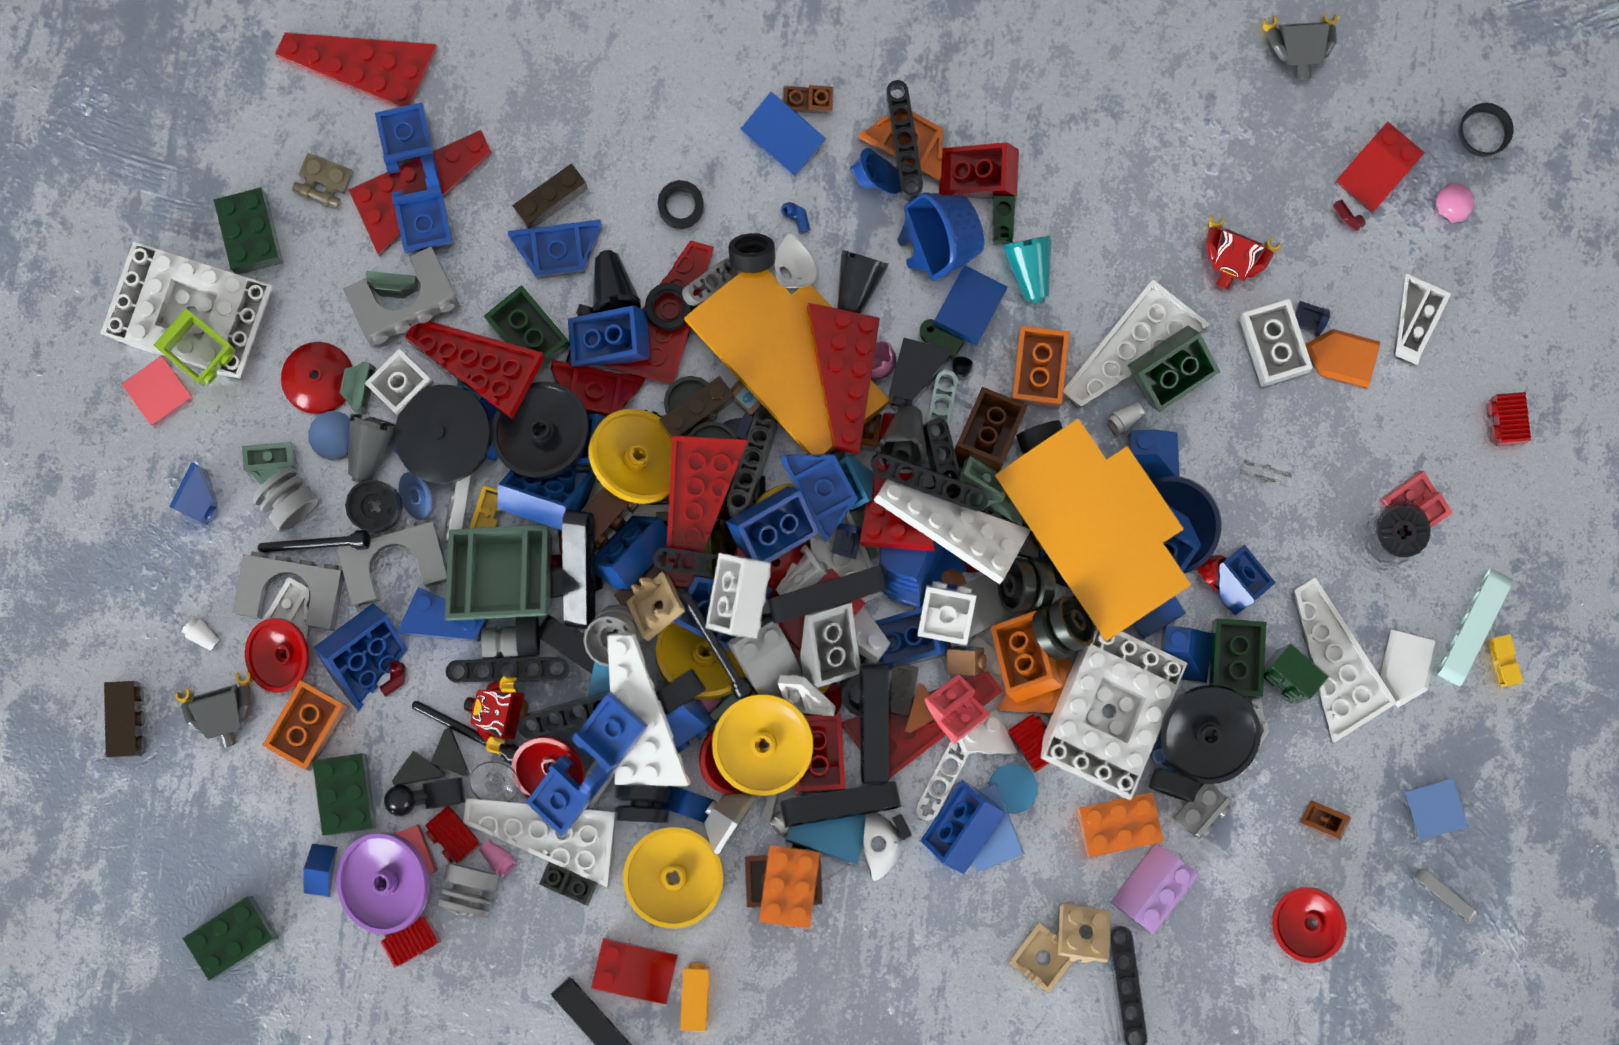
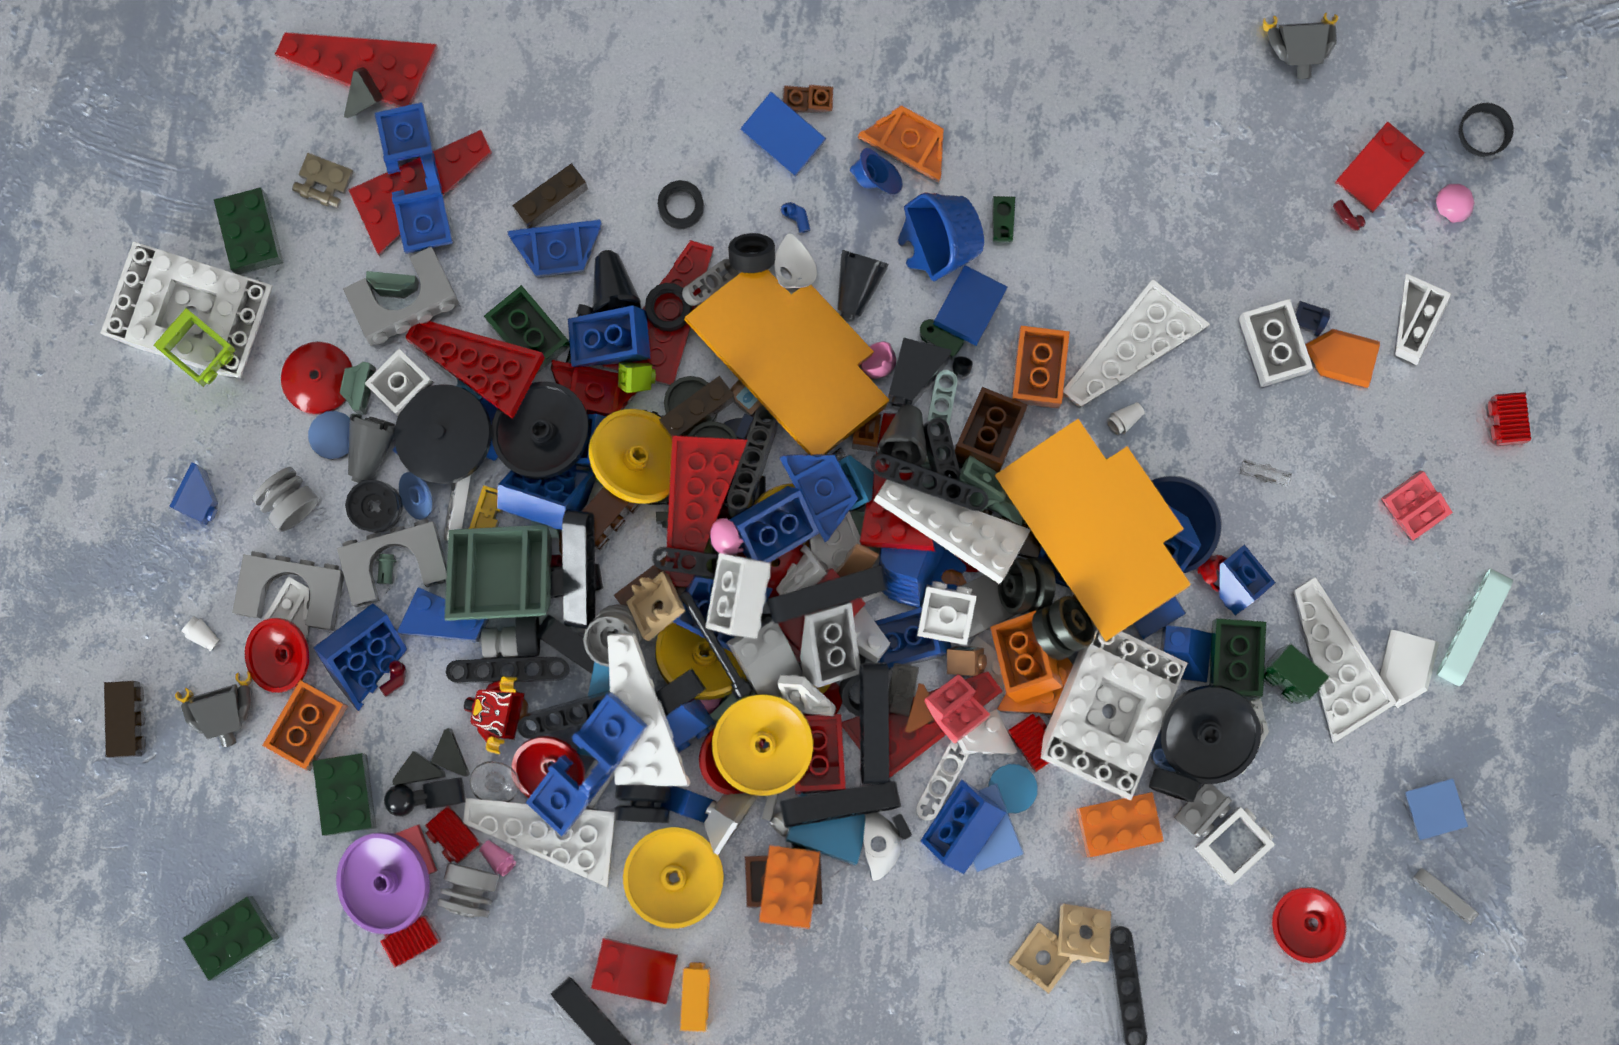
coral slope [121,355,192,425] -> none
sand green slope [242,442,294,484] -> none
black piece [257,530,371,553] -> none
blue slope [304,844,338,897] -> none
black piece [412,701,519,765] -> none
pearl dark grey slope [539,862,598,906] -> none
blue slope [595,516,668,590] -> none
red wing [807,303,880,454] -> none
dark blue tile [831,523,862,559] -> none
black beam [886,80,923,201] -> none
red slope [939,142,1019,198] -> none
teal cone [1003,236,1051,304] -> none
black tyre [1016,420,1063,454] -> none
lavender slope [1110,843,1199,934] -> none
dark green brick [1127,325,1220,412] -> none
blue slope [1128,430,1180,480] -> none
red torso [1205,215,1281,290] -> none
dark orange slope [1300,800,1352,840] -> none
black wheel [1377,501,1431,557] -> none
yellow piece [1488,634,1523,688] -> none
none -> pearl dark grey slope [344,67,384,118]
none -> sand green pin [376,554,396,584]
none -> lime slope [618,362,656,393]
none -> bright pink hair [710,518,744,555]
none -> medium nougat slope [835,544,879,577]
none -> white window [1194,807,1275,885]

